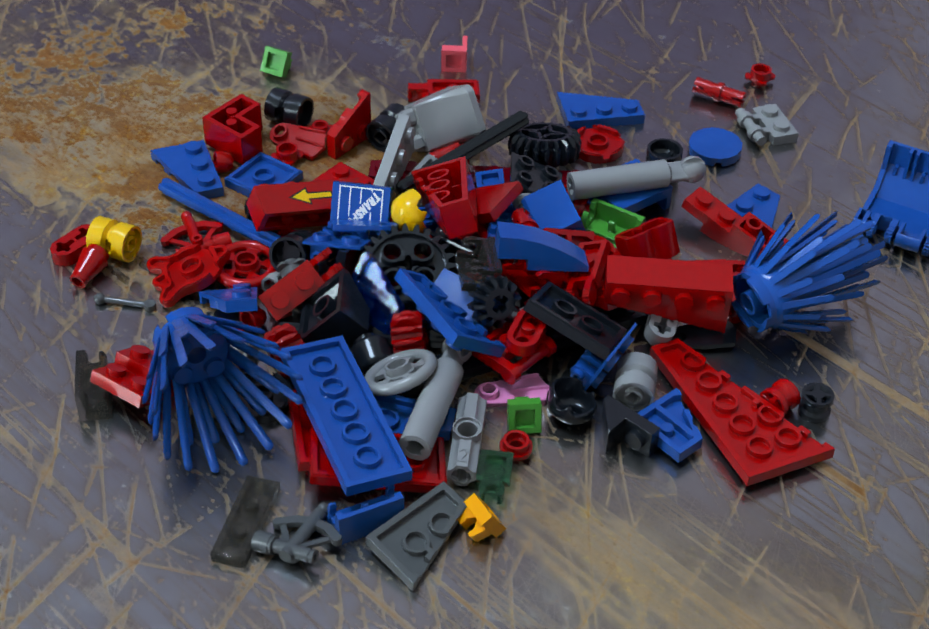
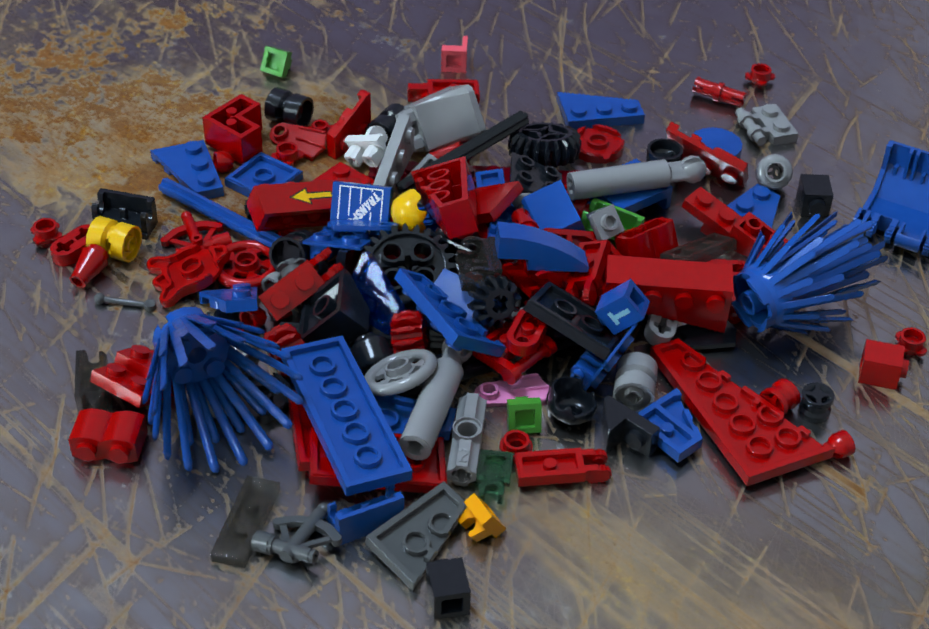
none -> red plate [30,218,62,245]
none -> red brick [68,409,148,463]
none -> black hinge [91,188,158,240]
none -> white hips [344,126,388,167]
none -> black brick [426,557,471,620]
none -> red hinge [514,448,612,487]
none -> light grey bracket [586,204,625,241]
none -> blue brick [595,279,650,335]
none -> clear smoke tile [660,233,737,262]
none -> red wing [666,121,748,187]
none -> light grey head [755,154,793,191]
none -> black brick [796,174,834,218]
none -> red hinge [827,430,855,459]
none -> red brick [858,339,909,390]
none -> red plate [895,327,927,356]

